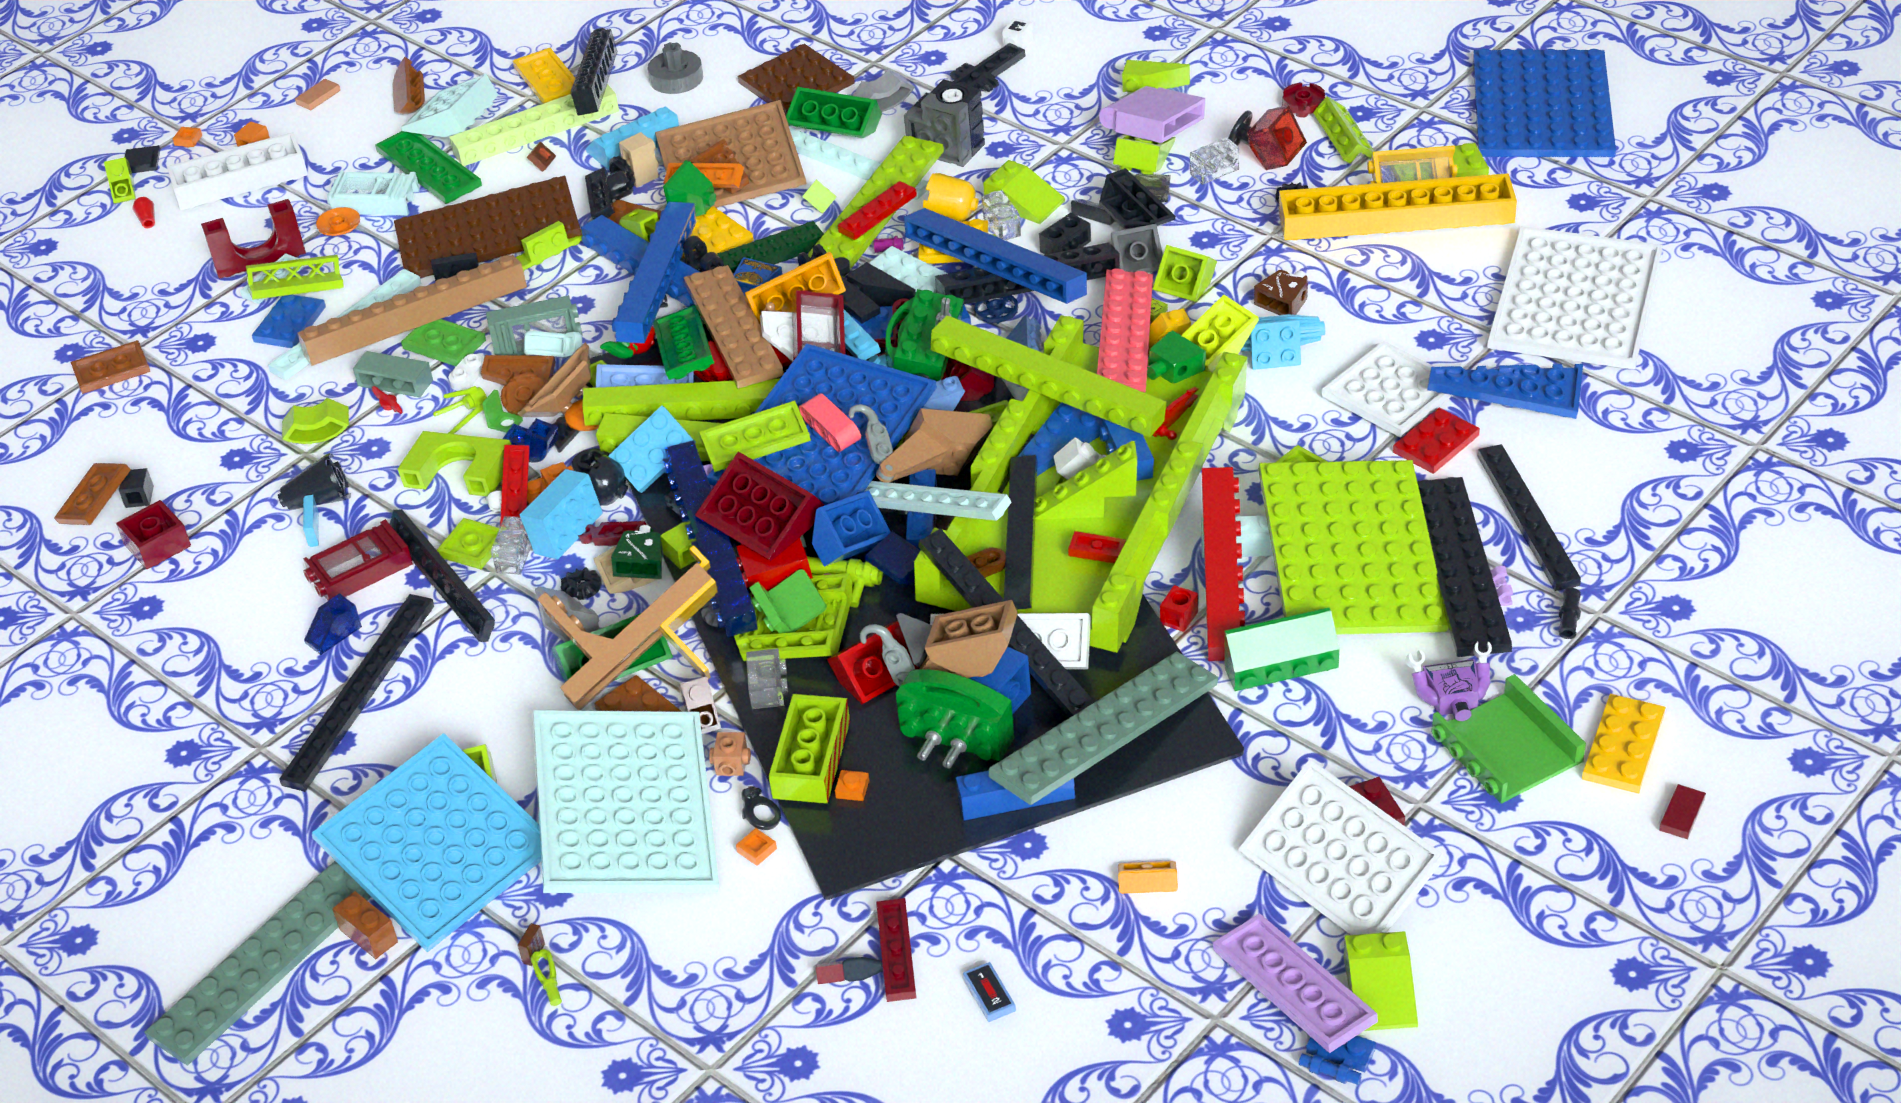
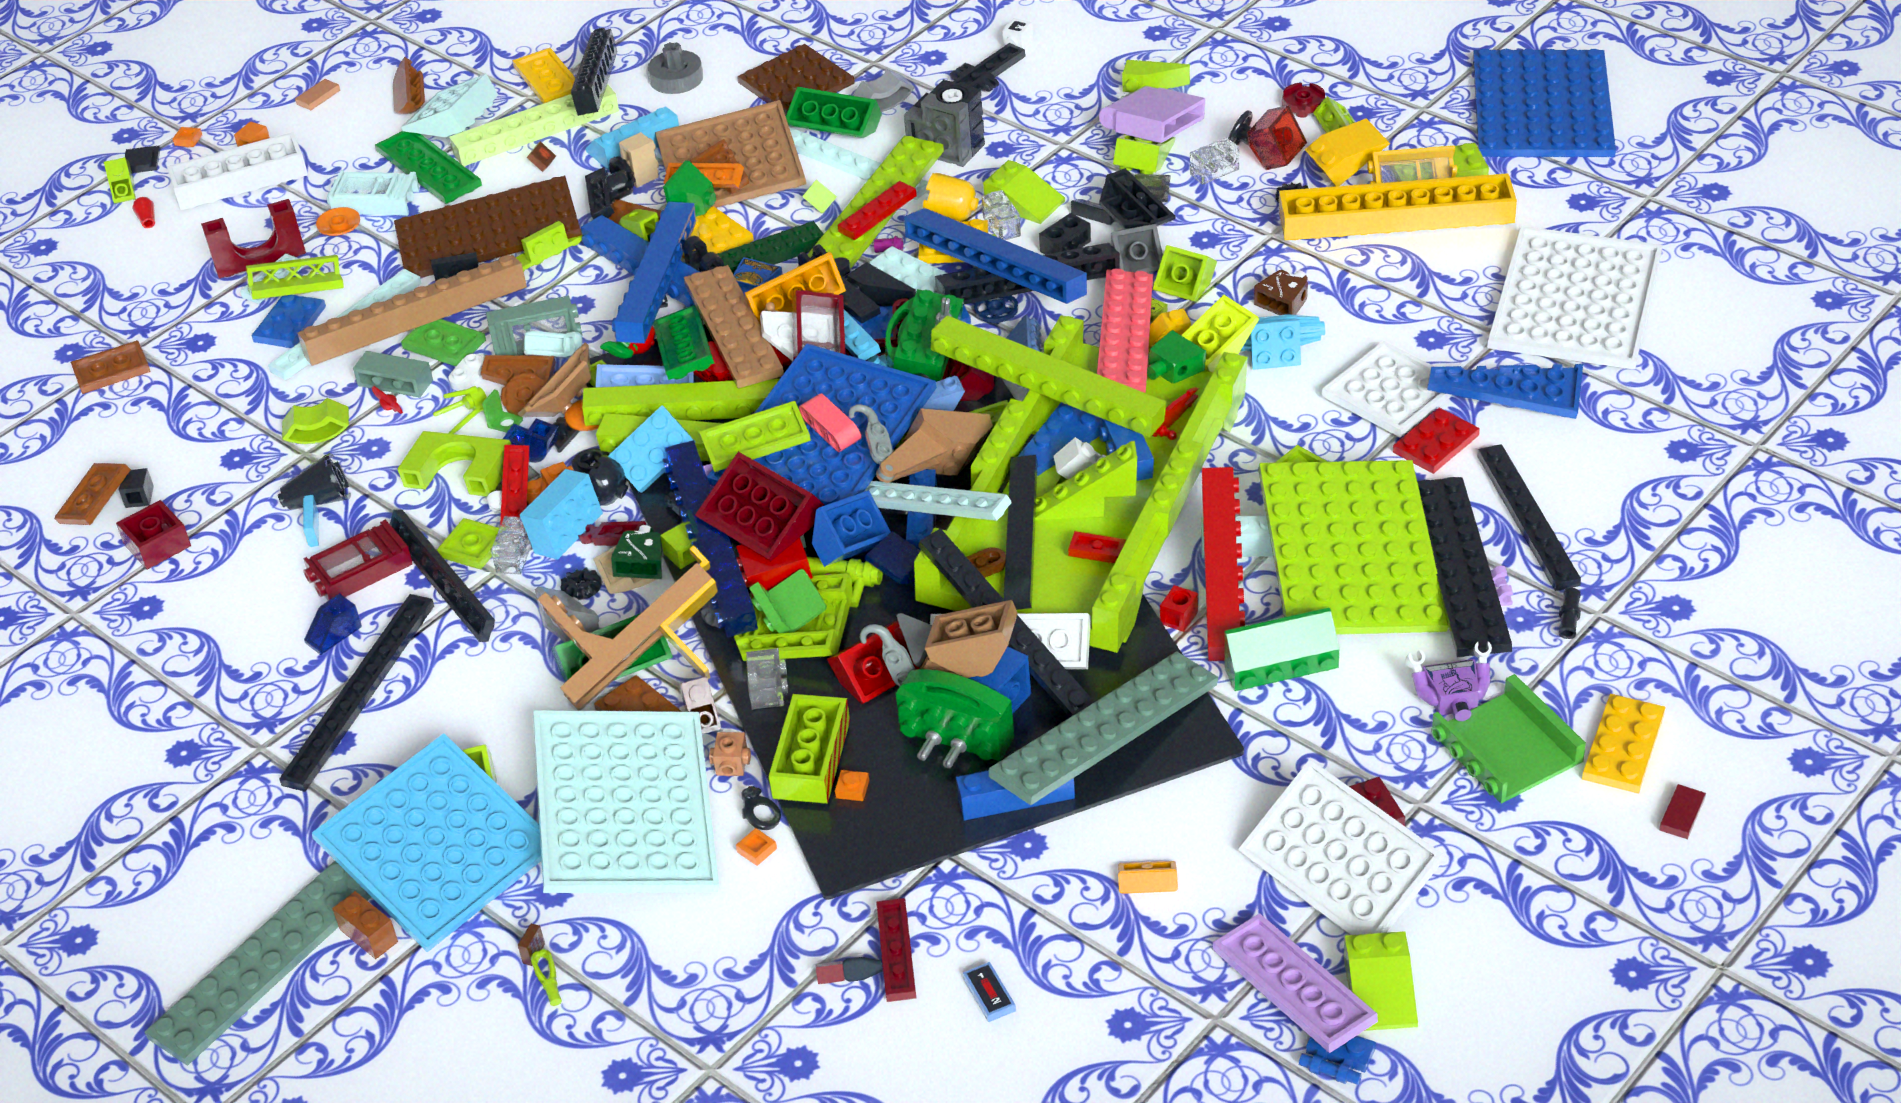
none -> yellow slope [1305,118,1390,186]

